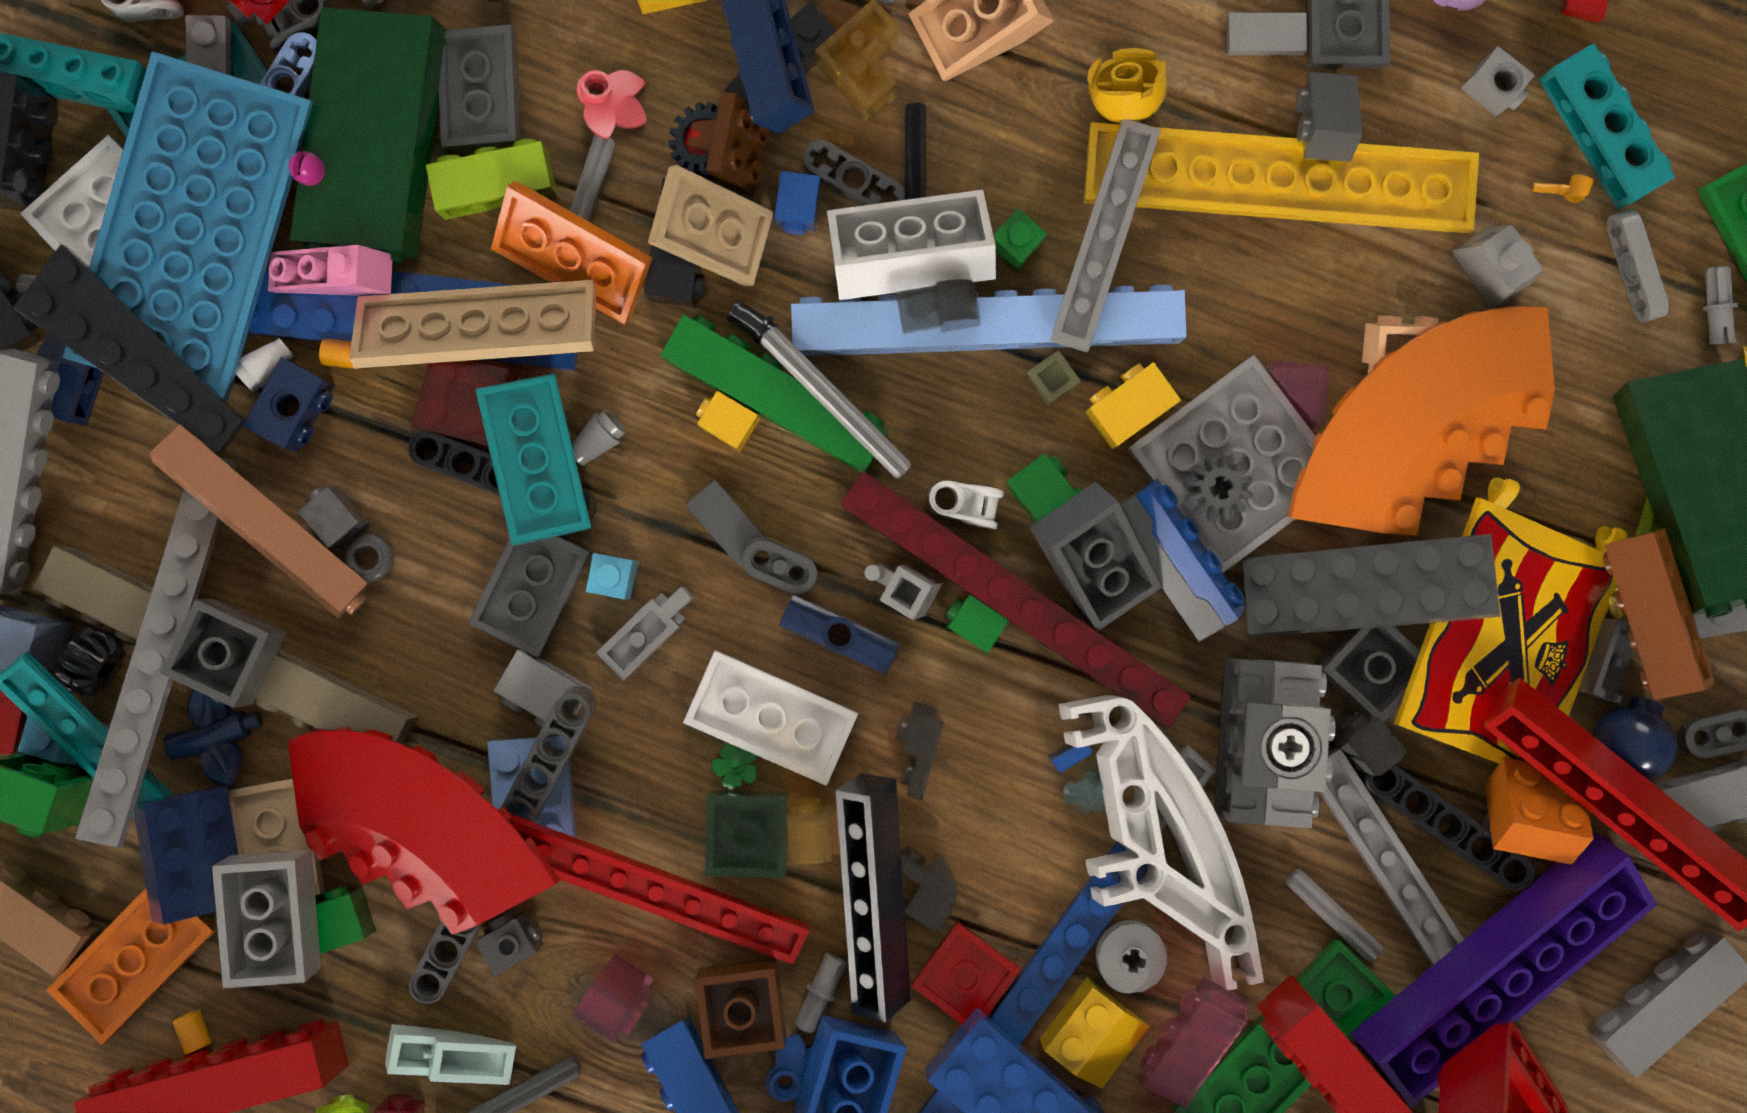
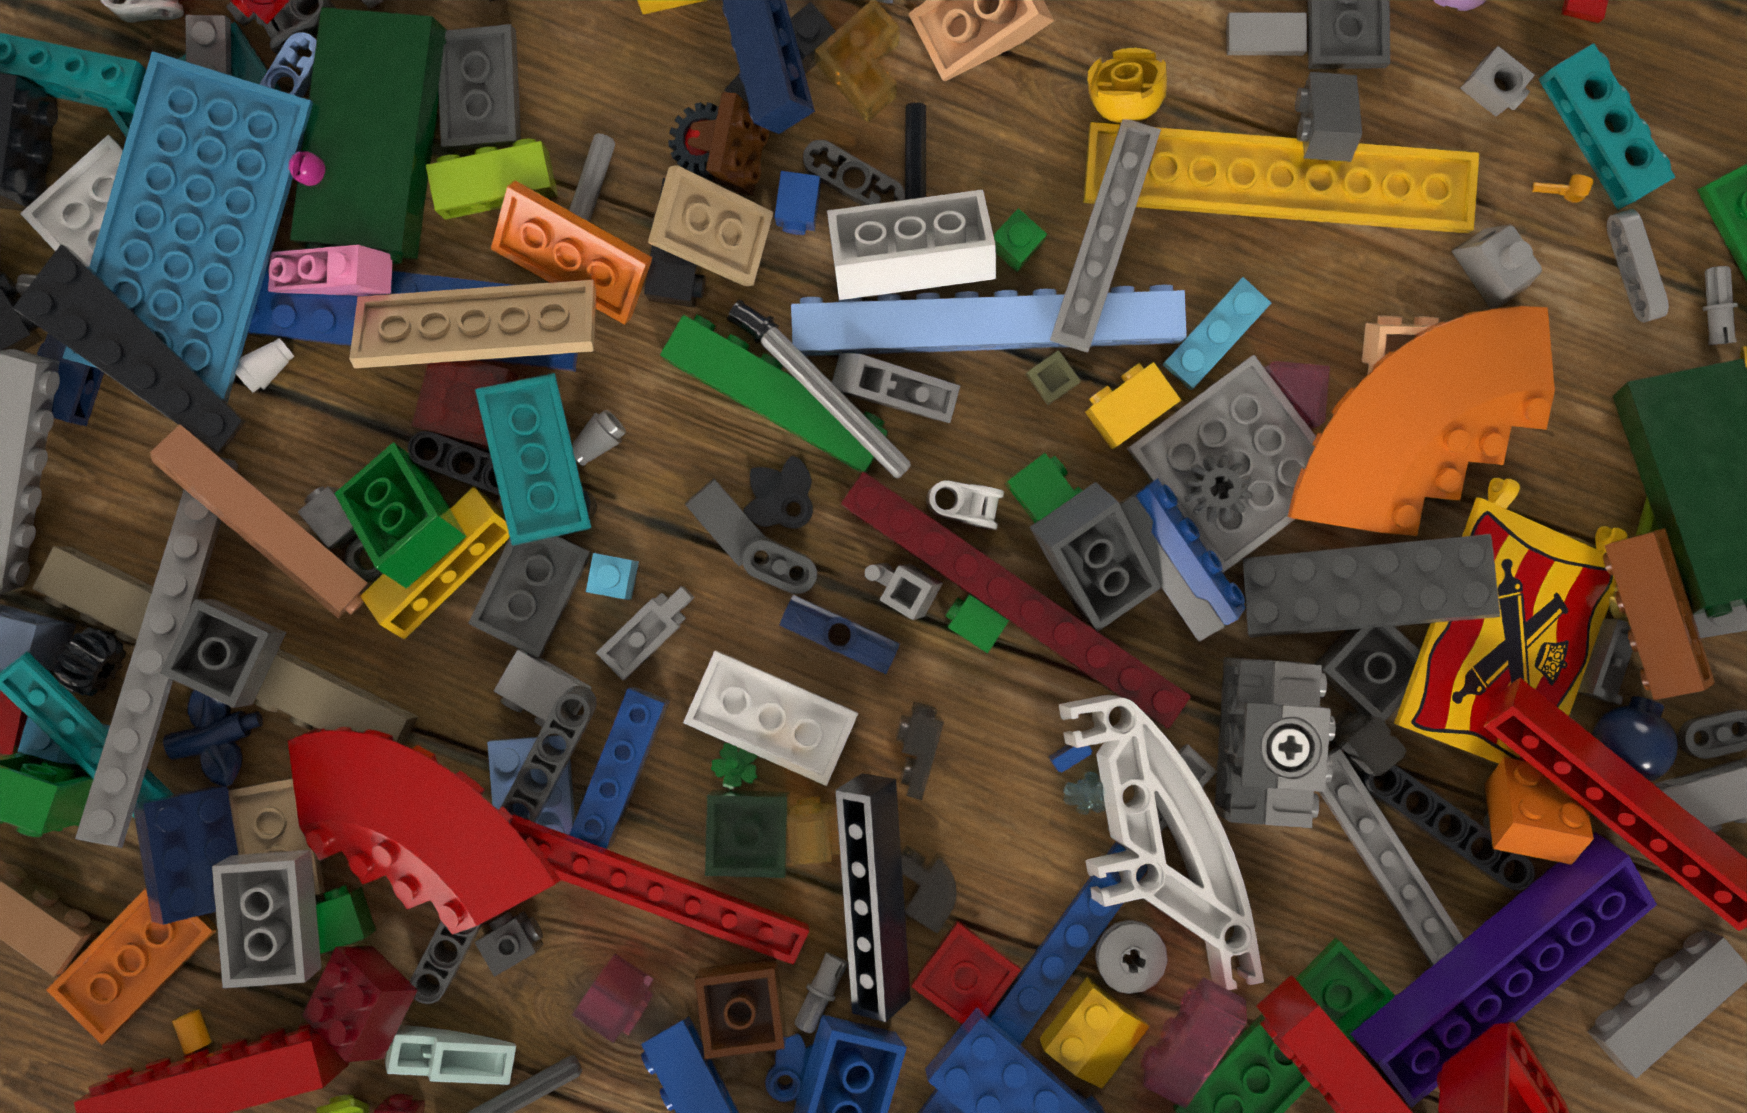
dark blue brick [243,357,335,452] -> none
light orange hinge [319,338,359,369] -> none
coral plate [577,70,647,139] -> none
yellow brick [696,391,760,452] -> none
clear smoke brick [896,279,981,334] -> none
light grey axle [1285,869,1383,962] -> none
none -> dark red brick [302,946,418,1062]
none -> green brick [334,442,467,588]
none -> yellow brick [361,486,510,640]
none -> blue piece [569,686,670,849]
none -> black plate [743,456,813,529]
none -> light grey slope [832,352,960,423]
none -> medium azure plate [1162,277,1271,390]

